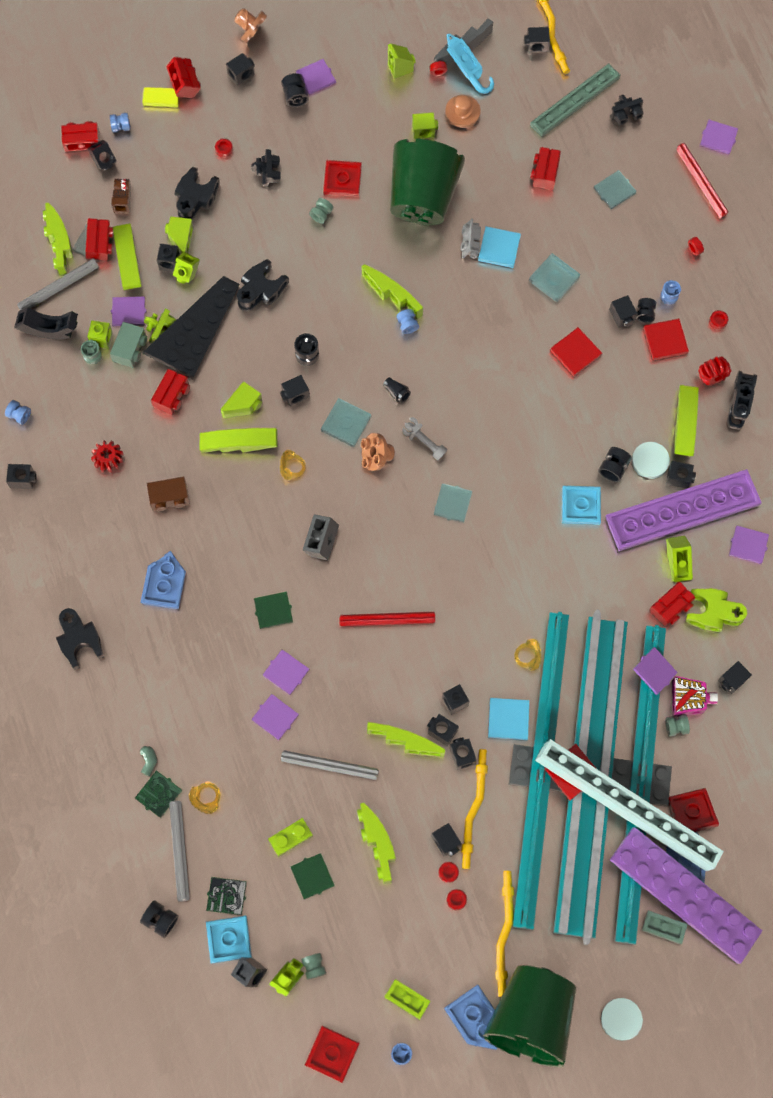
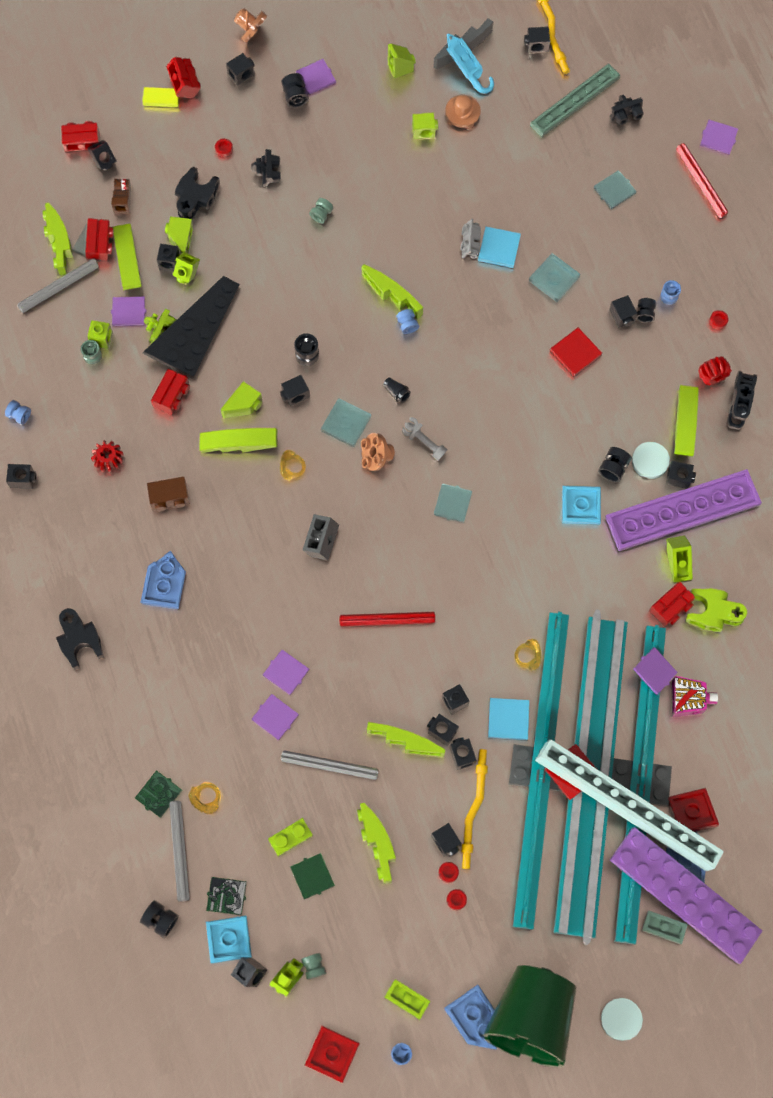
black arch [14,307,78,340] -> none
medium blue wheel [110,113,130,133] -> none
sand green brick [110,322,147,368] -> none
sand green arm [140,746,157,776] -> none
black piece [237,259,289,312] -> none
clear green piece [254,592,293,629] -> none
red tile [323,160,362,197] -> none
dark green cone [390,139,465,225] -> none
red tile [429,61,448,76] -> none
yellow bar [495,871,515,997] -> none
red brick [530,147,561,190] -> none
red tile [643,319,689,361] -> none
sand green wheel [665,714,690,737] -> none
red tile [688,237,704,256] -> none
black brick [718,661,752,694] -> none
medium lavender piece [729,526,769,564] -> none

